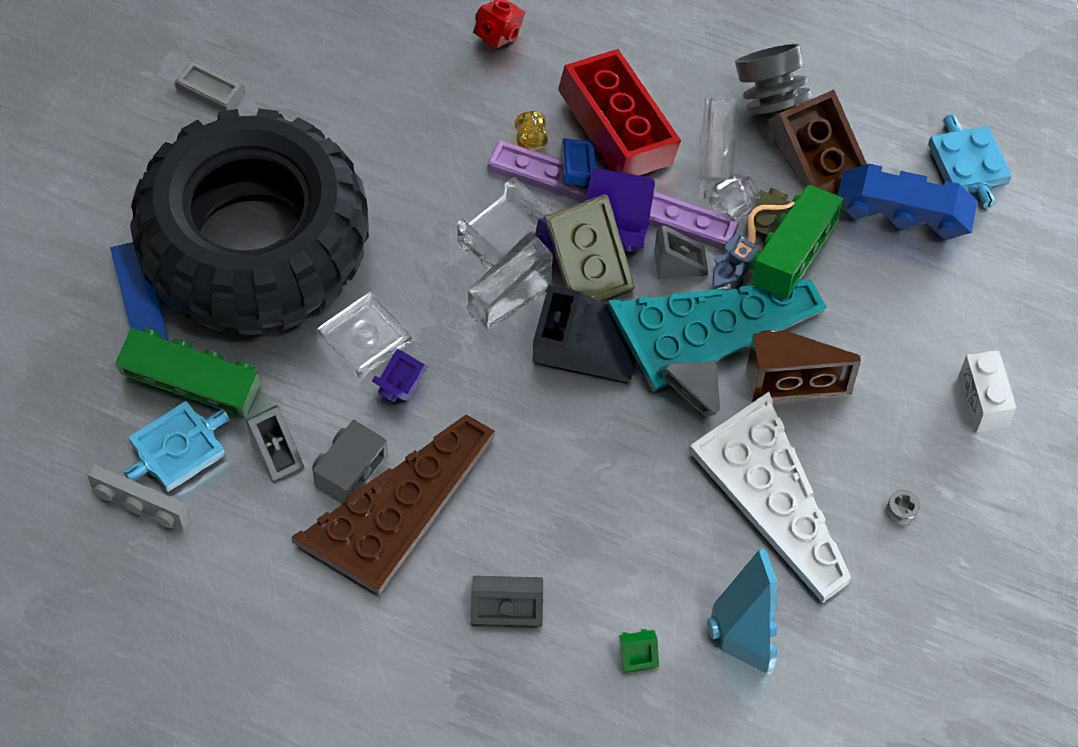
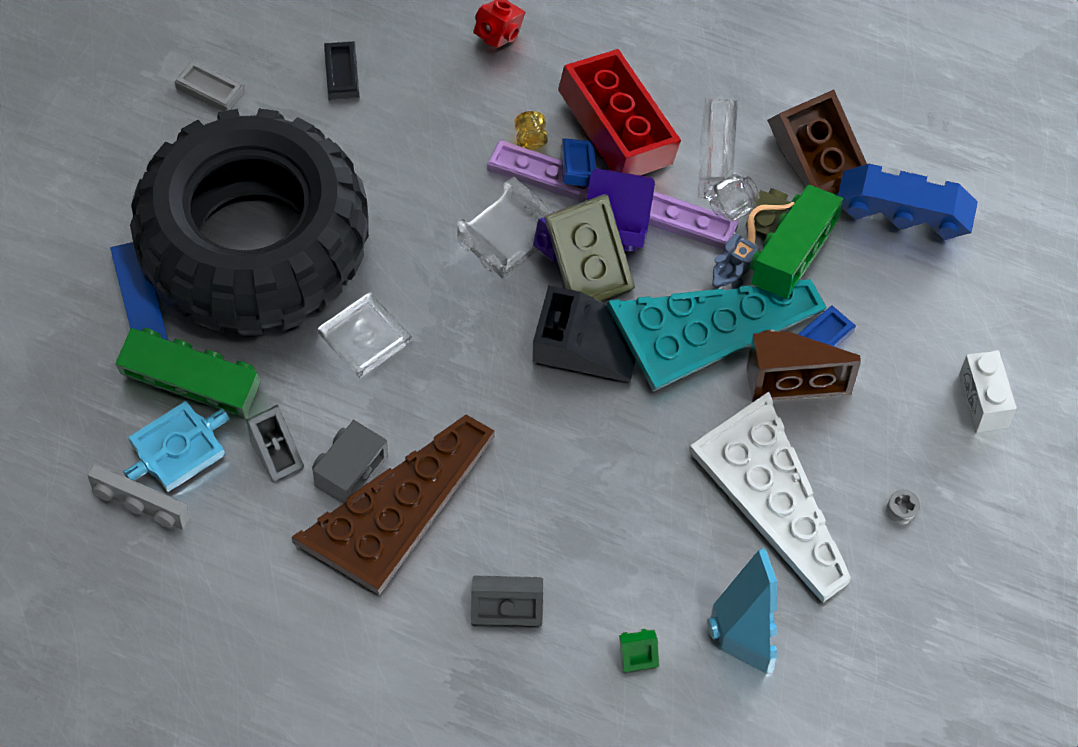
dark purple bracket [372,348,429,402] -> none
clear slope [467,232,552,329] -> none
dark grey slope [654,224,709,279] -> none
dark grey slope [656,361,720,418] -> none
dark grey wheel [735,43,812,115] -> none
medium azure plate [928,114,1012,208] -> none
none -> black tile [324,41,360,100]
none -> blue tile [798,305,856,347]

